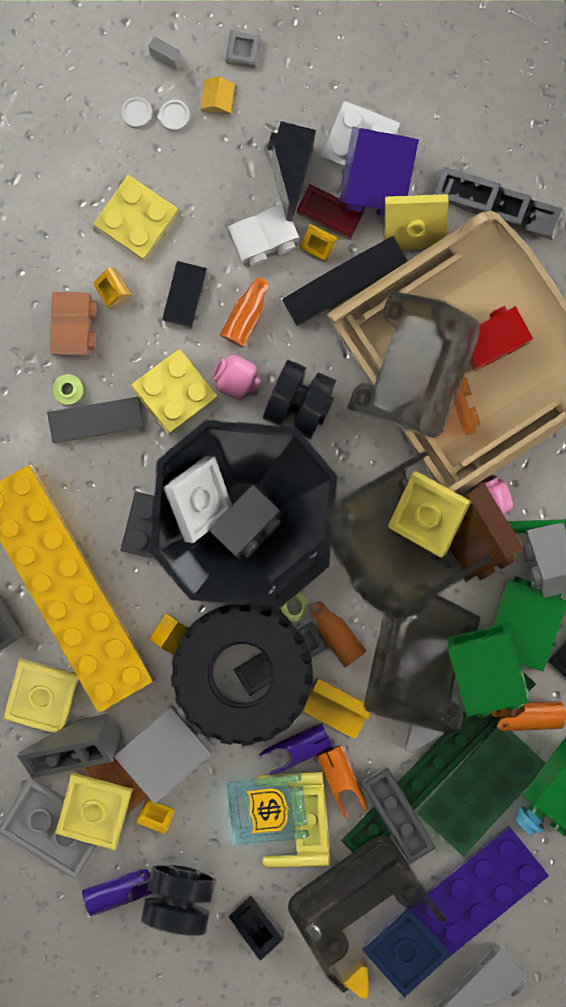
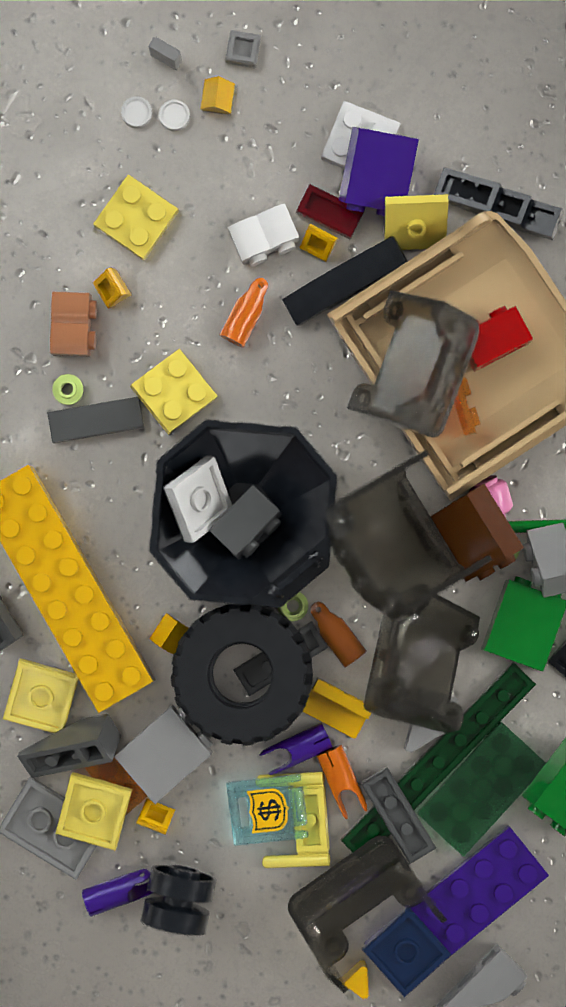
dark grey plate [120,491,154,558] -> none
black tile [162,261,207,329] -> none
bright pink head [212,354,261,400] -> none
black slope [229,896,284,961] -> none
black wheel [262,359,337,440] -> none
black slope [268,121,316,222] -> none
light yellow plate [388,471,471,558] -> none
green brick [447,622,529,717] -> none
orange piece [492,701,566,731] -> none
medium azure plate [515,806,544,836] -> none

